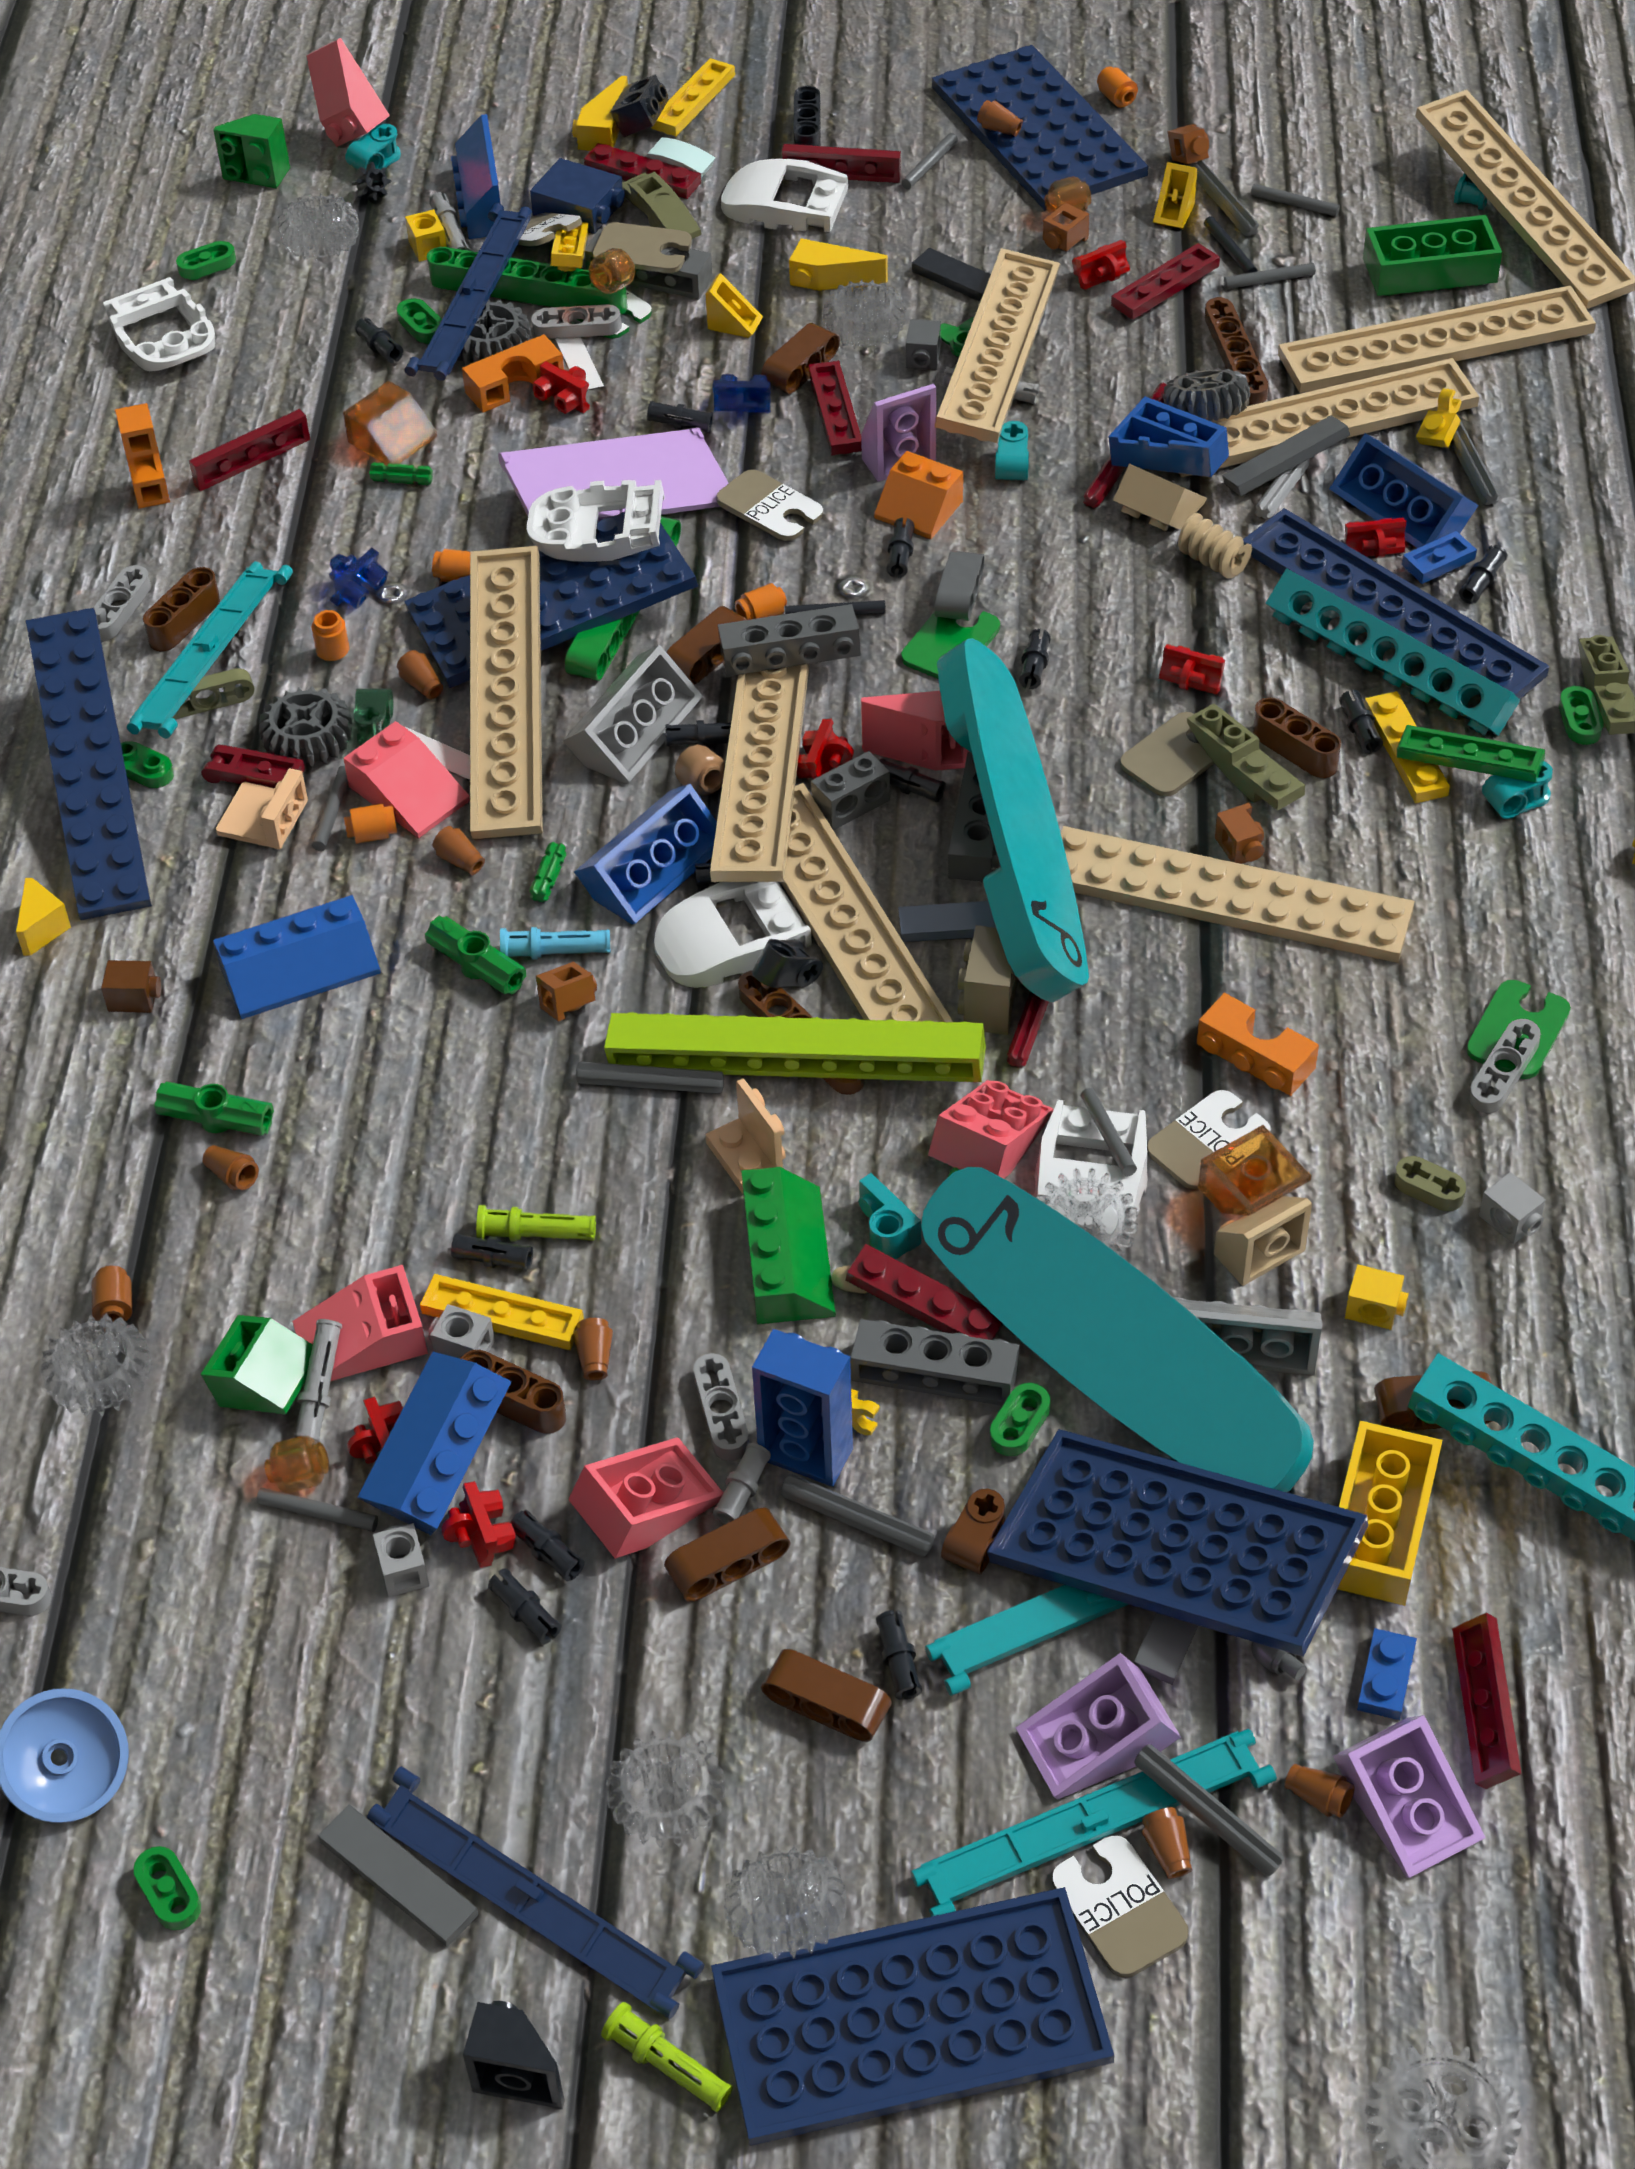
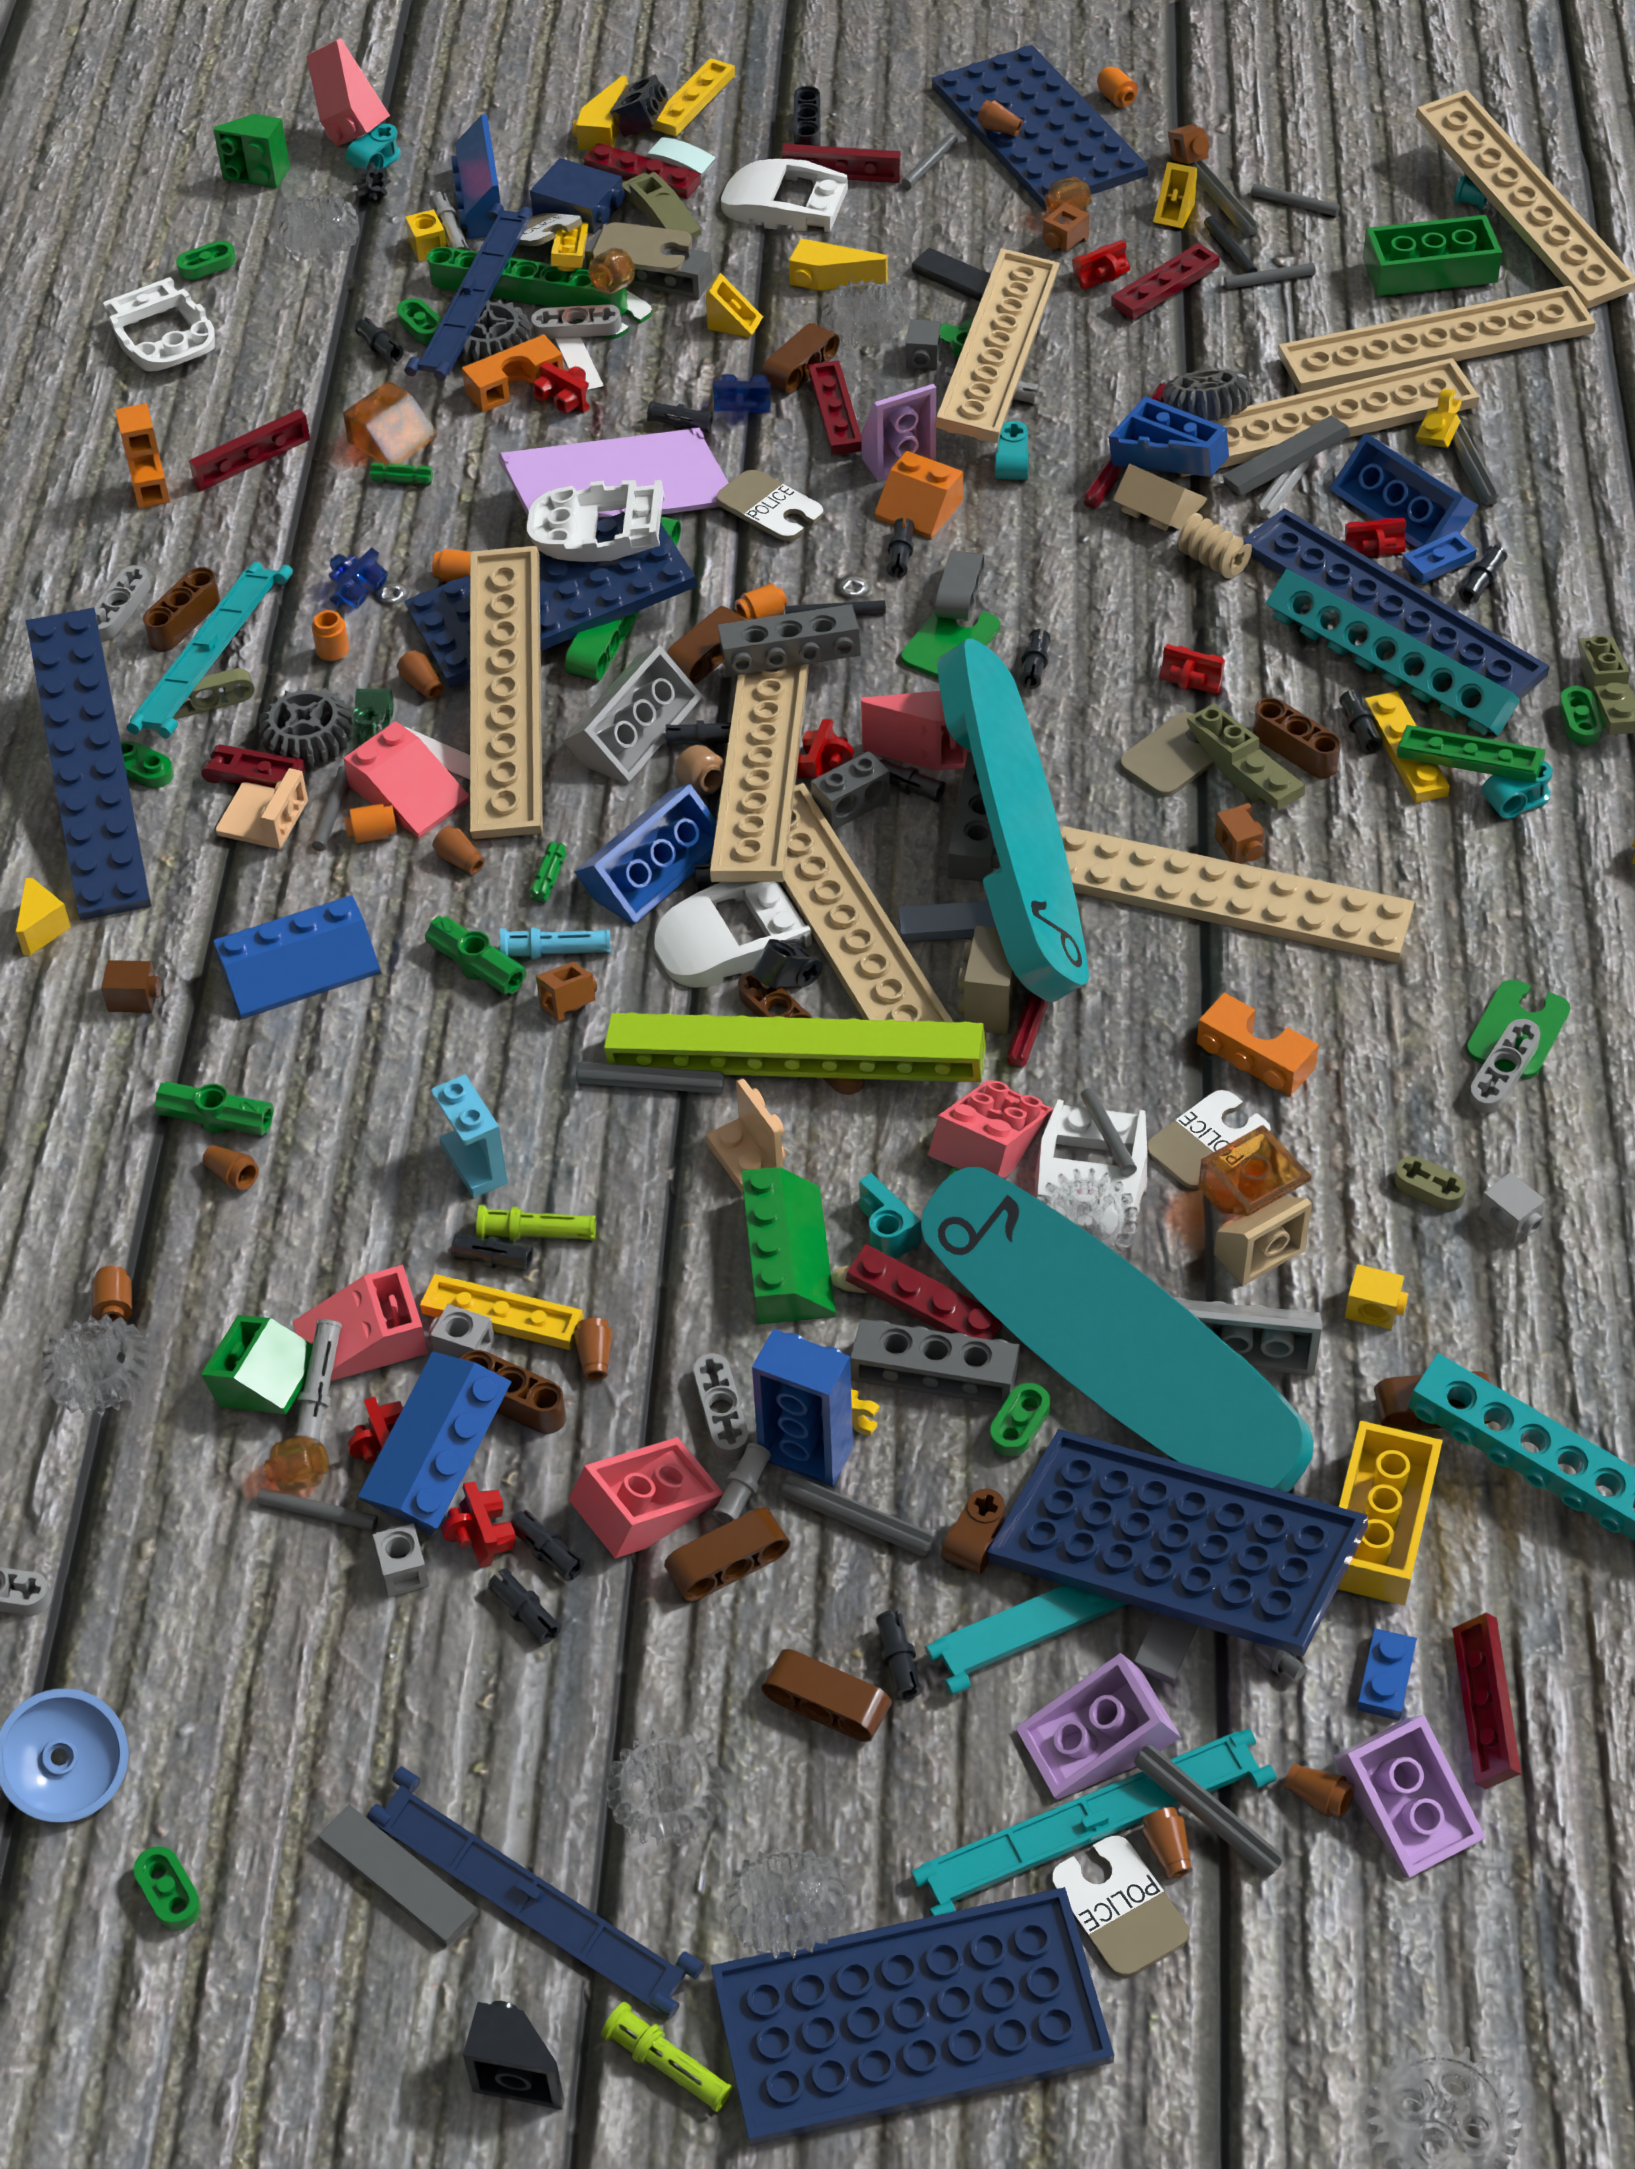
reddish brown beam [1205,297,1268,405] -> none
none -> medium azure panel [432,1074,508,1199]

